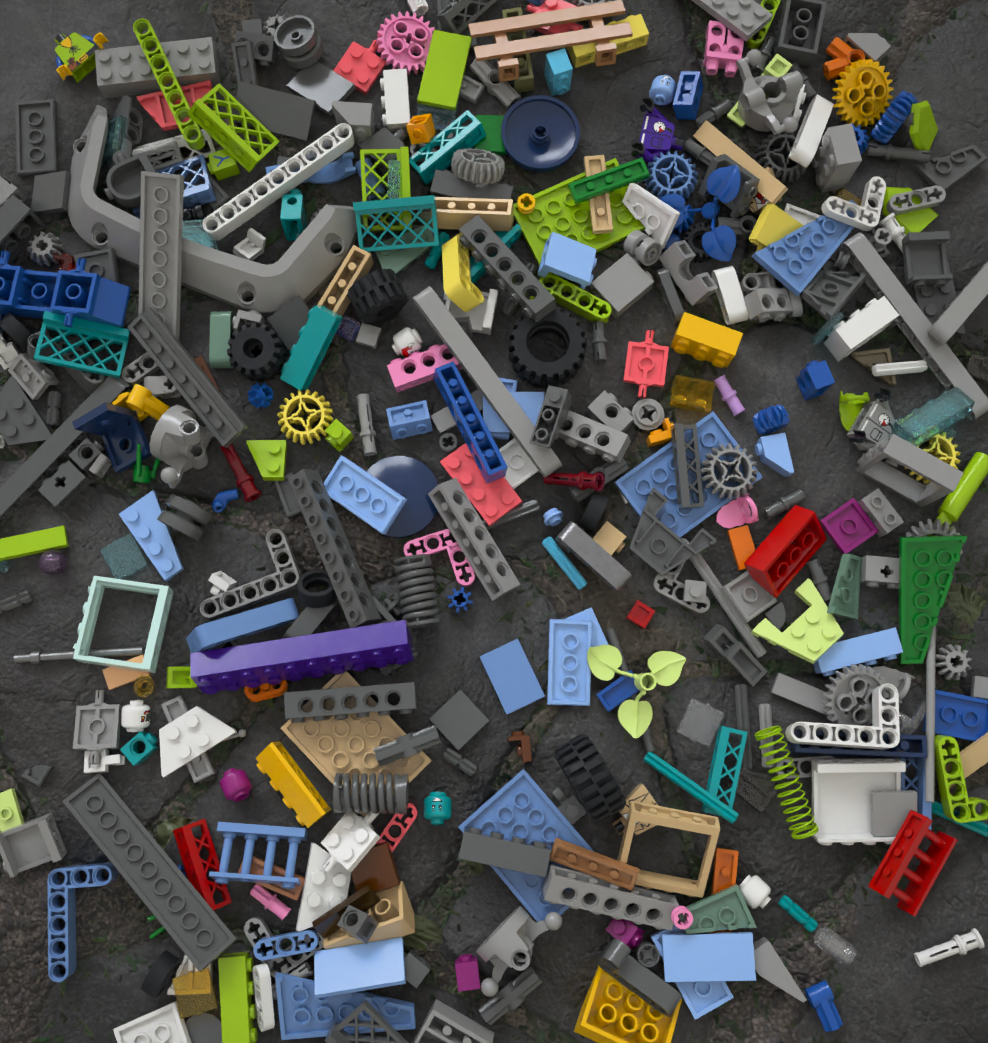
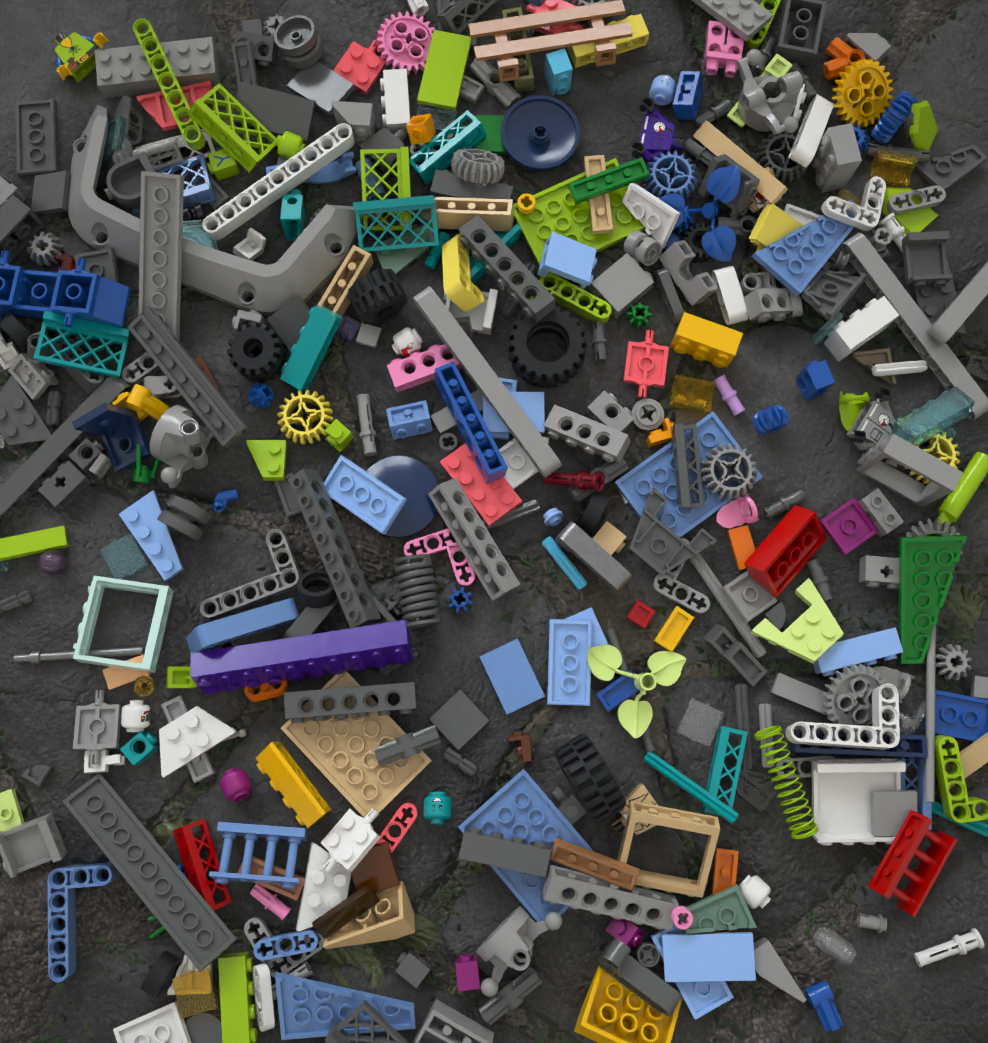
white tile [208,571,237,596] -> none
sand green beam [209,311,234,369] -> none
dark red pin [220,443,262,503] -> none
light blue tile [314,937,406,998] -> none
dark grey piece [333,772,409,814] -> none
dark grey brick [337,905,378,944] -> none
clear light blue axle [387,159,400,199] -> none
dark grey slope [529,385,573,449] -> none
light grey plate [683,580,707,604] -> none
light blue slope [755,433,794,477] -> none
teal axle [778,895,818,932] -> none
sand green wing [827,554,862,619] -> none
none -> lime head [275,131,306,159]
none -> green gear [626,302,652,329]
none -> yellow tile [654,606,694,652]
none -> light grey pin [857,913,887,933]
none -> clear yellow bracket [870,149,918,187]

